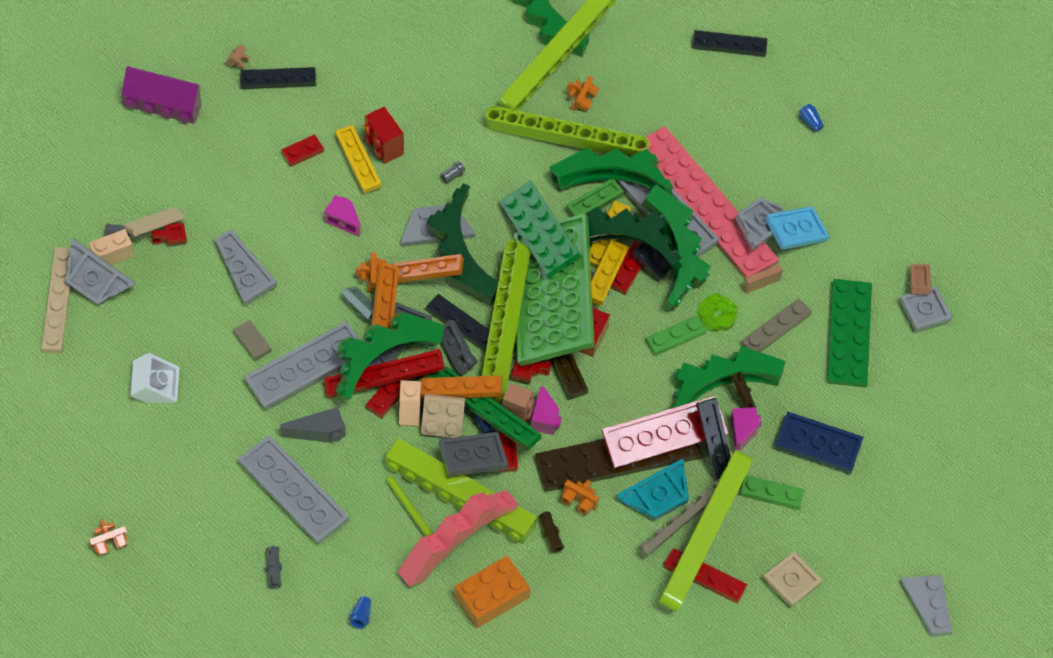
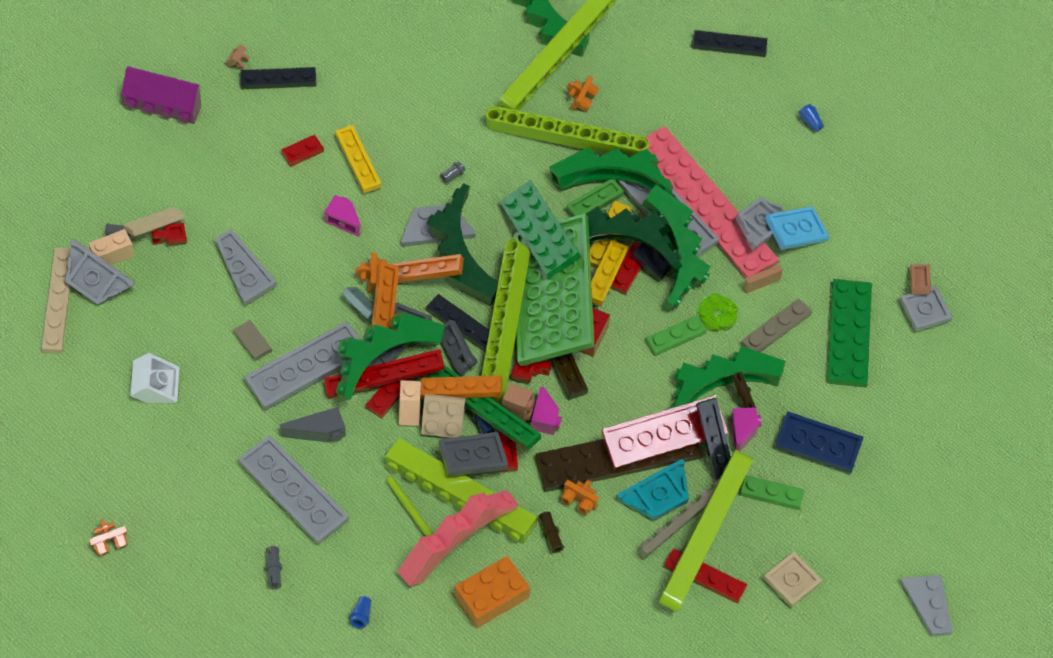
red brick [363,106,404,164] -> none

